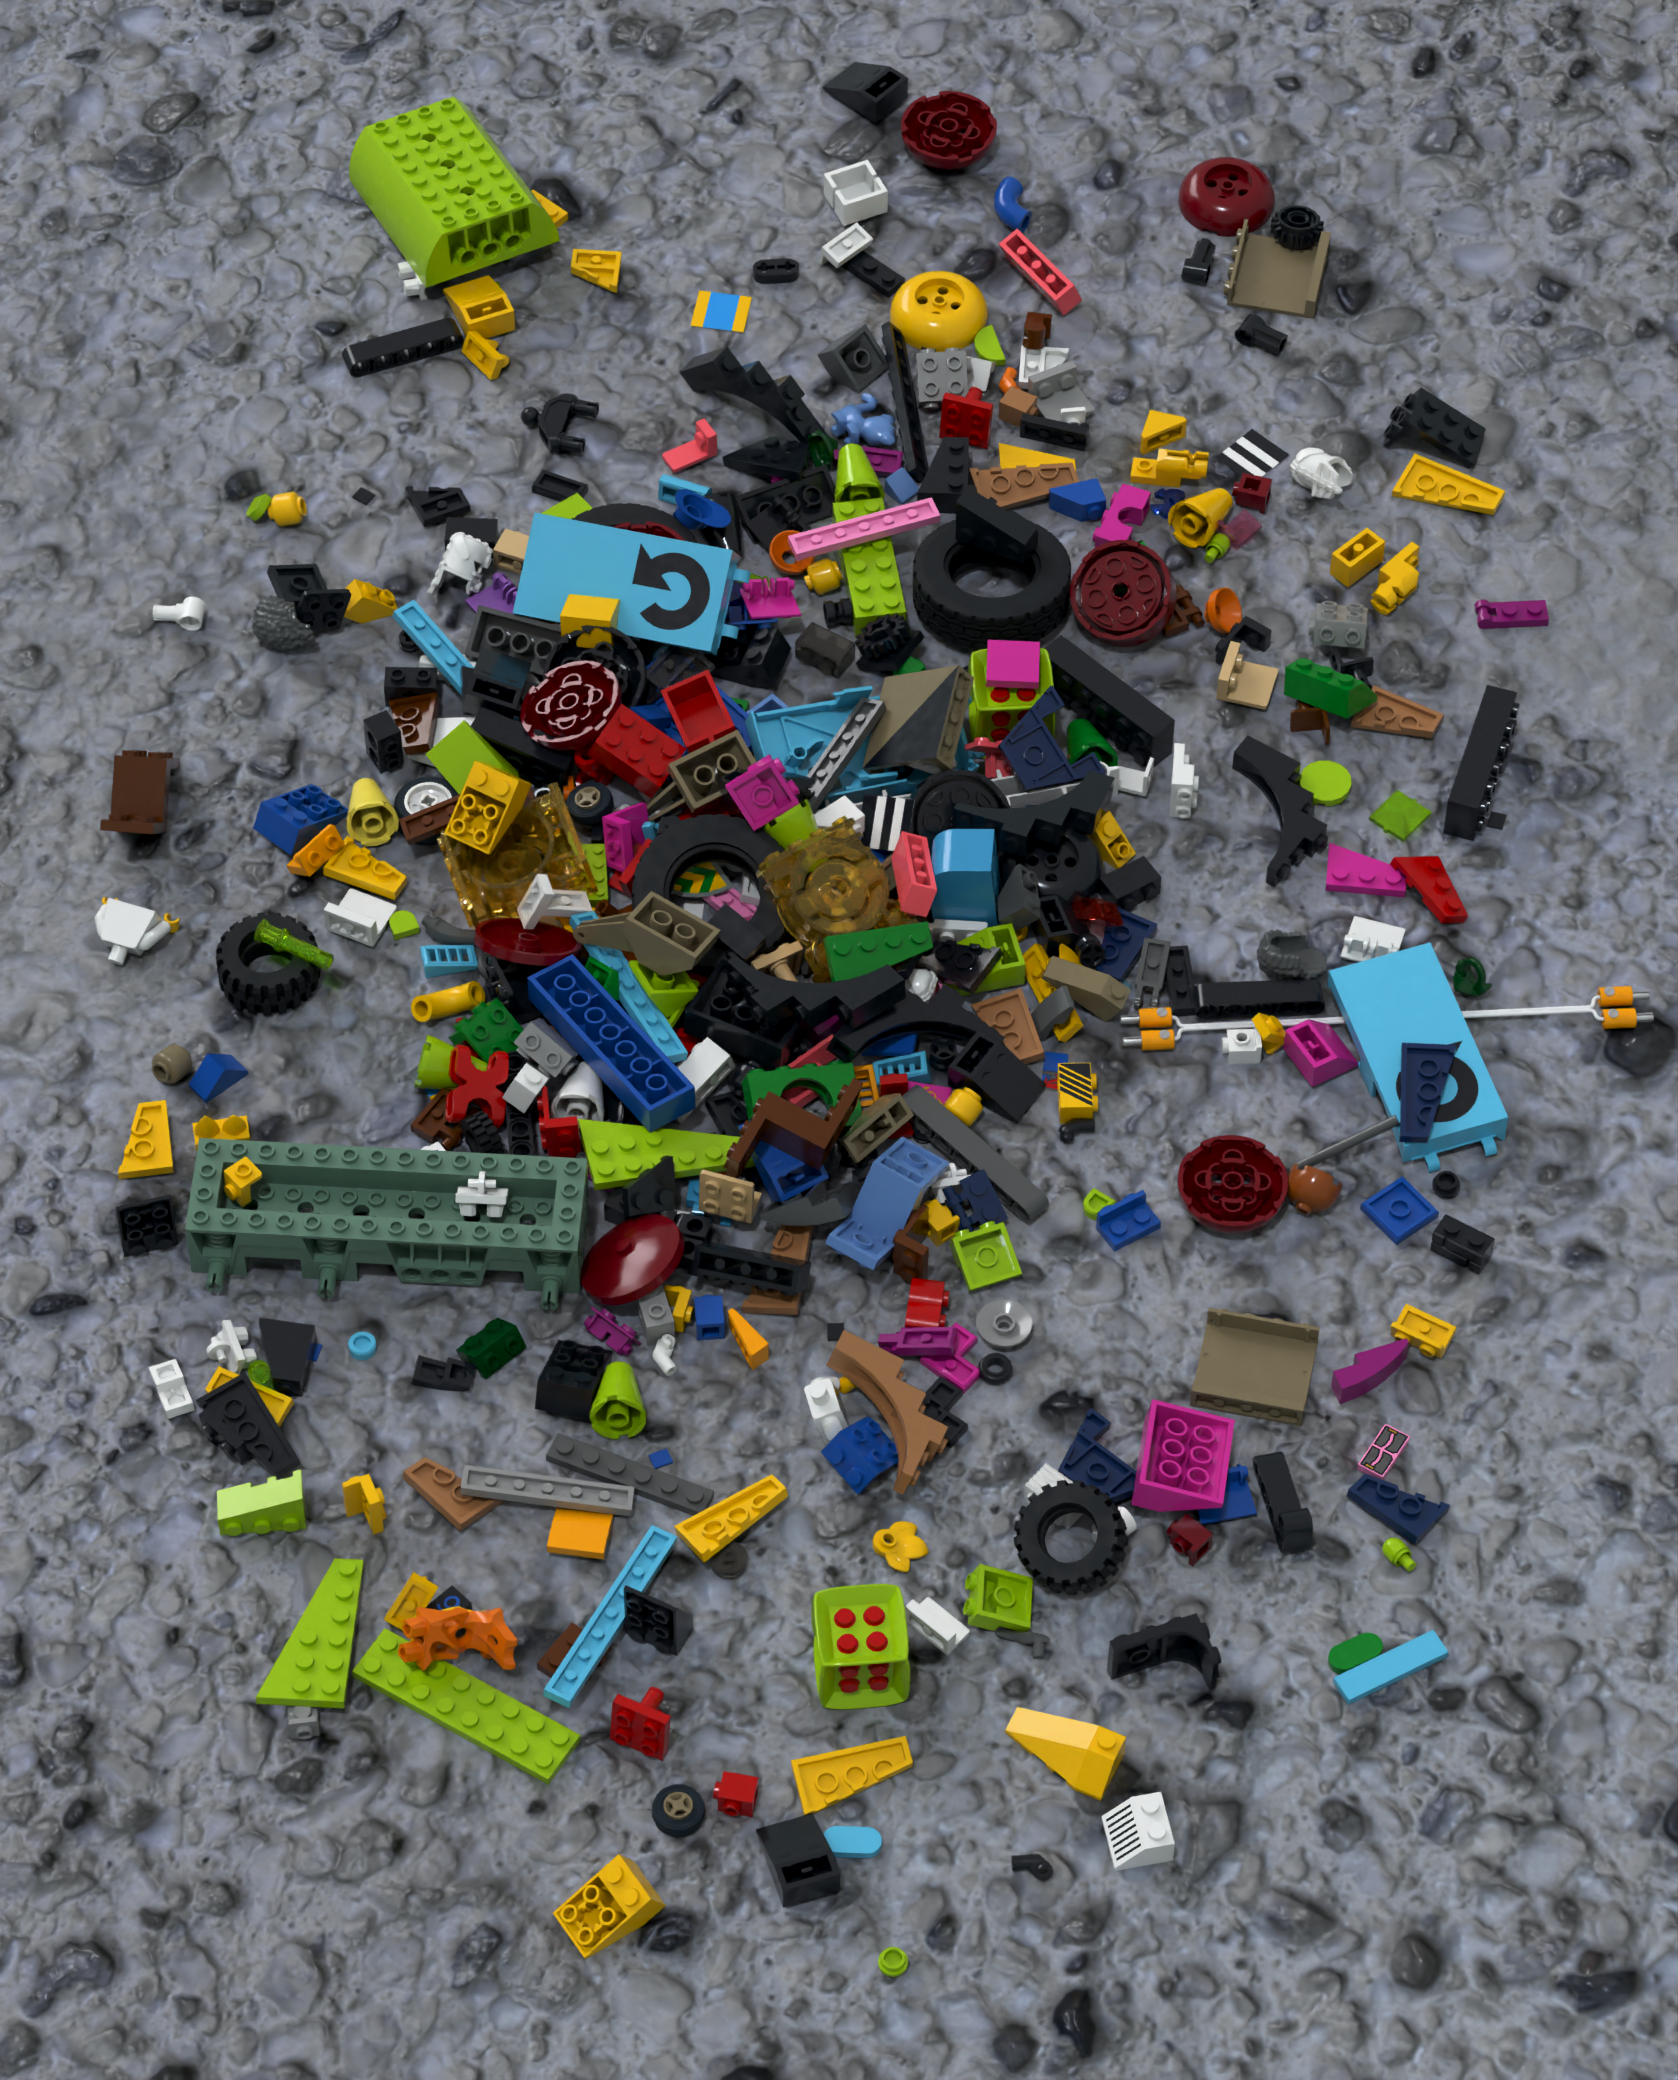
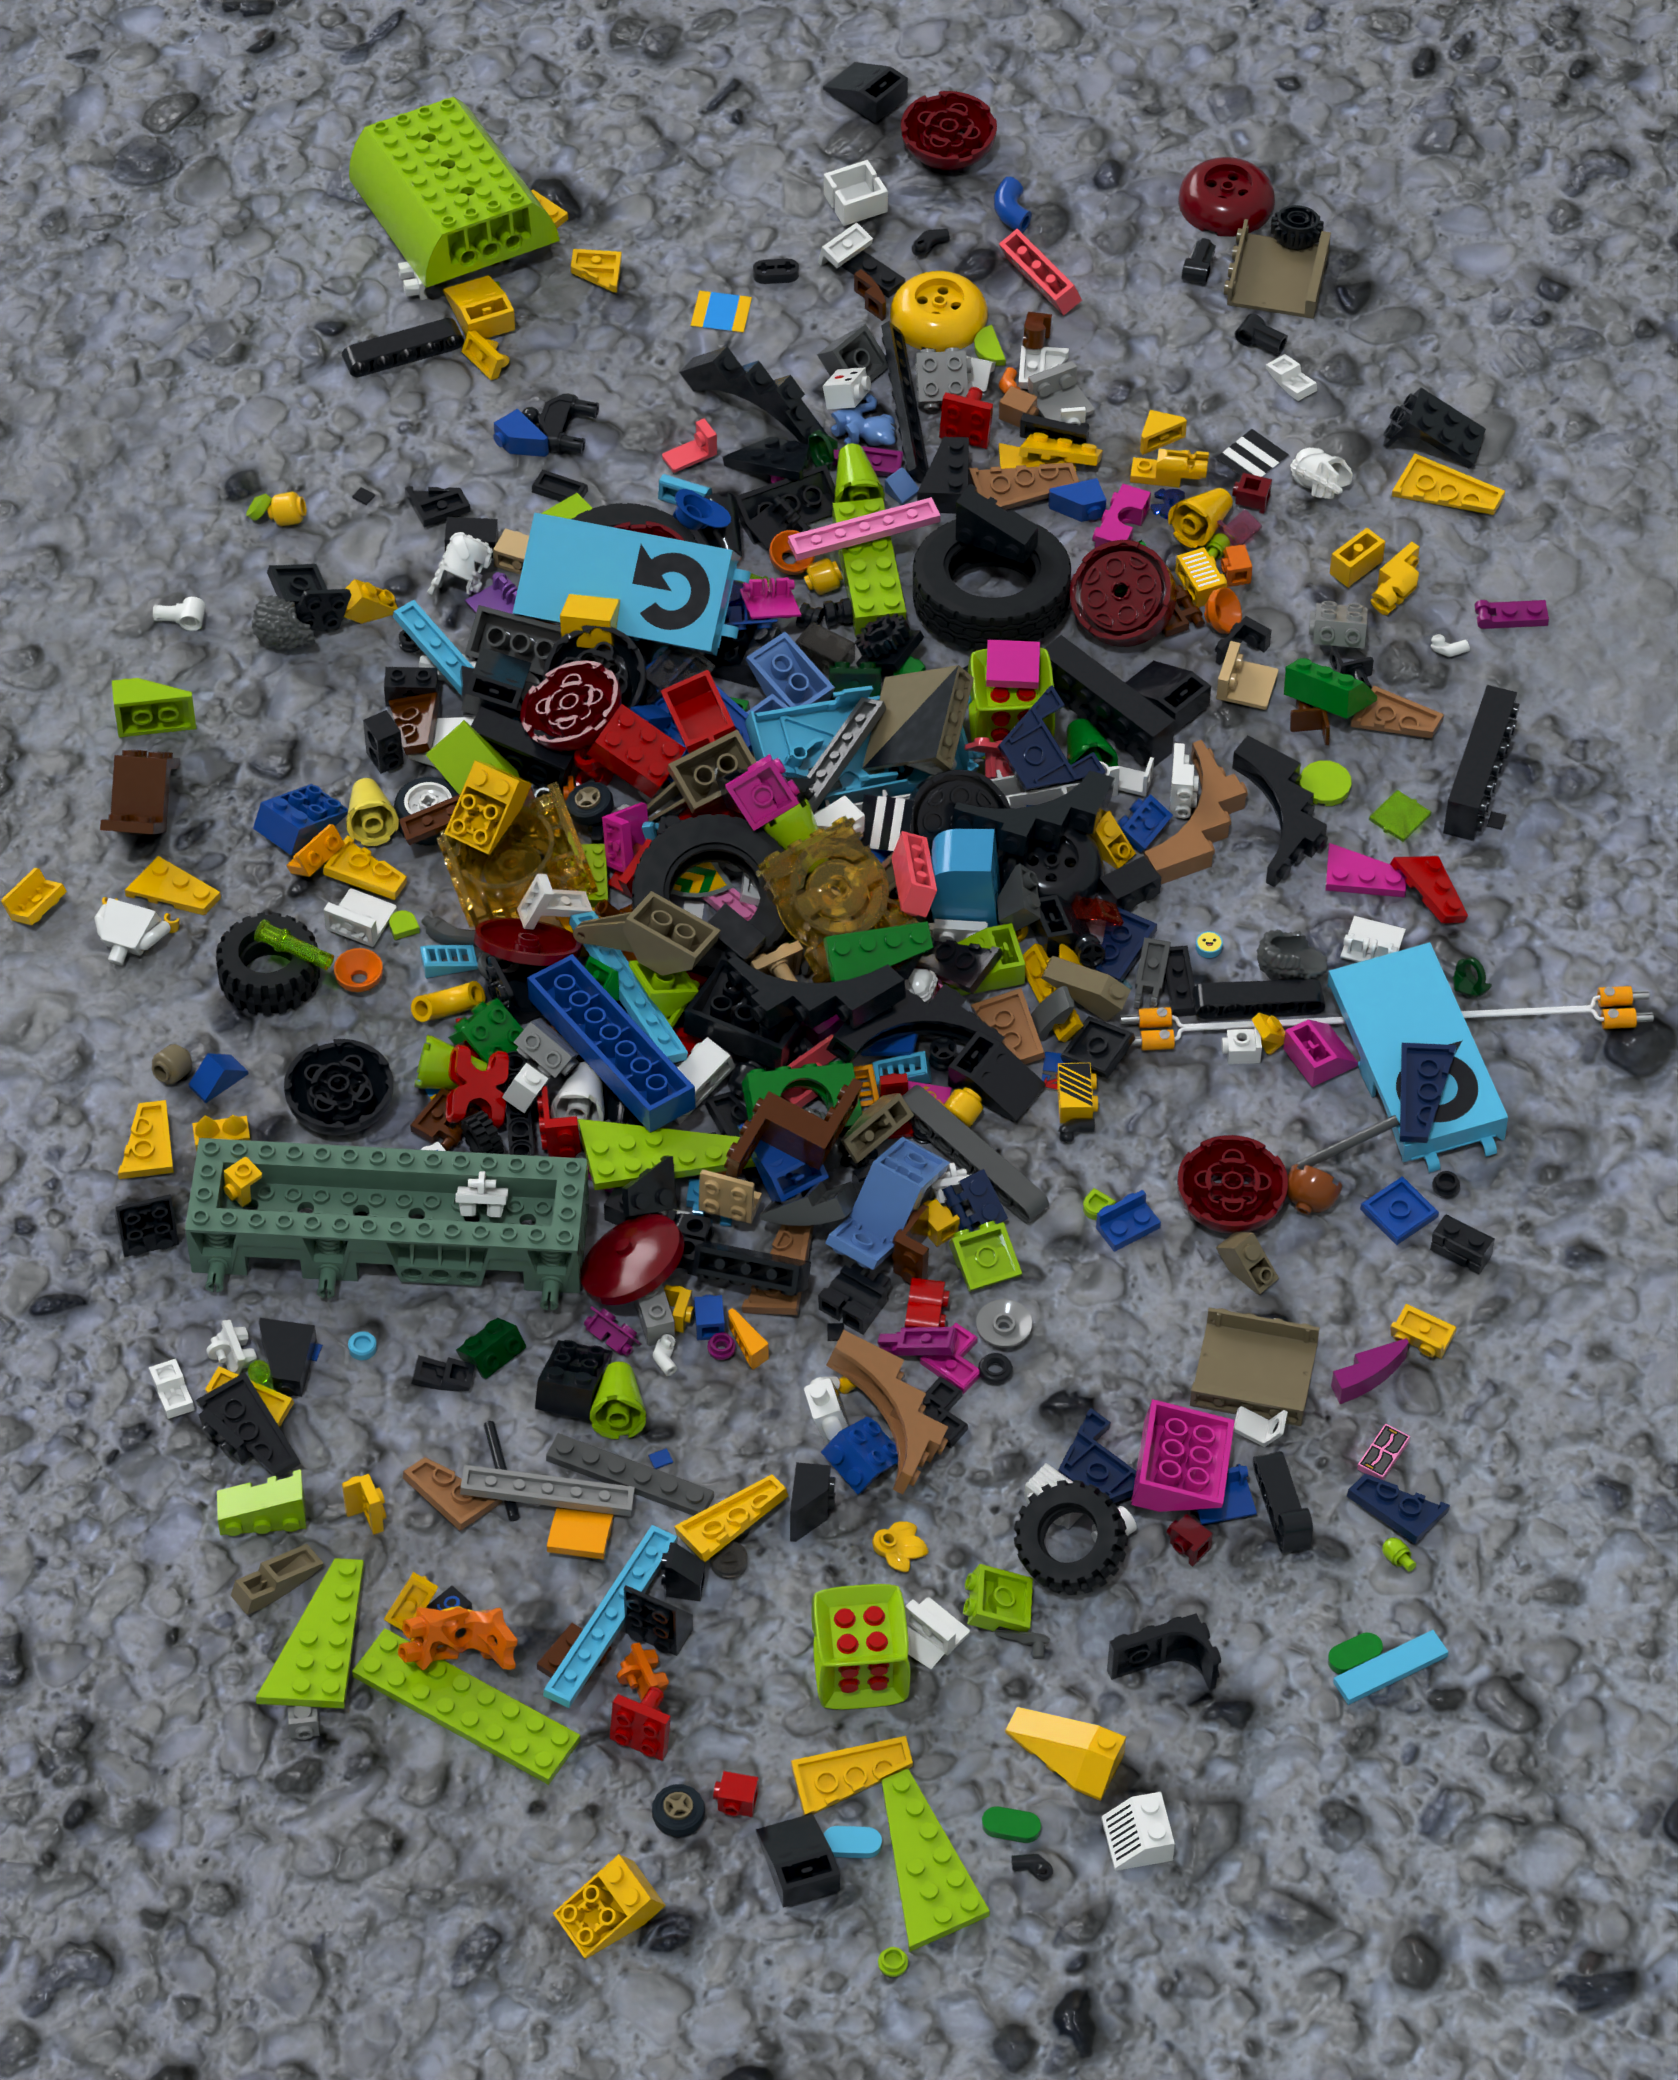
none -> yellow bracket [1,868,67,925]
none -> lime slope [112,678,197,738]
none -> yellow wing [125,856,221,916]
none -> dark tan slope [231,1544,324,1615]
none -> black brick [284,1039,394,1136]
none -> orange piece [334,948,383,992]
none -> black bar [484,1421,520,1521]
none -> blue slope [493,409,549,457]
none -> orange hips [616,1642,669,1701]
none -> black slope [661,1542,705,1601]
none -> magenta plate [707,1332,736,1360]
none -> medium blue slope [745,632,835,707]
none -> black slope [790,1462,836,1542]
none -> black wheel [796,602,824,632]
none -> black hips [818,1262,891,1335]
none -> white brick [823,367,871,410]
none -> dark green bracket [829,661,881,698]
none -> reddish brown slope [854,269,886,321]
none -> lime wing [881,1768,990,1952]
none -> white sticker [907,1626,945,1669]
none -> black arm [912,229,950,256]
none -> green tile [982,1806,1041,1843]
none -> yellow wing [1019,433,1103,466]
none -> black tile [1061,1016,1135,1079]
none -> blue bracket [1117,794,1173,853]
none -> black slope [1125,660,1211,733]
none -> medium nougat arch [1144,740,1248,885]
none -> yellow brick [1175,547,1227,607]
none -> tile [1196,931,1223,958]
none -> dark tan slope [1216,1232,1279,1294]
none -> orange brick [1221,544,1252,587]
none -> white bracket [1233,1406,1288,1447]
none -> white slope [1266,354,1317,401]
none -> white arm [1431,634,1470,657]

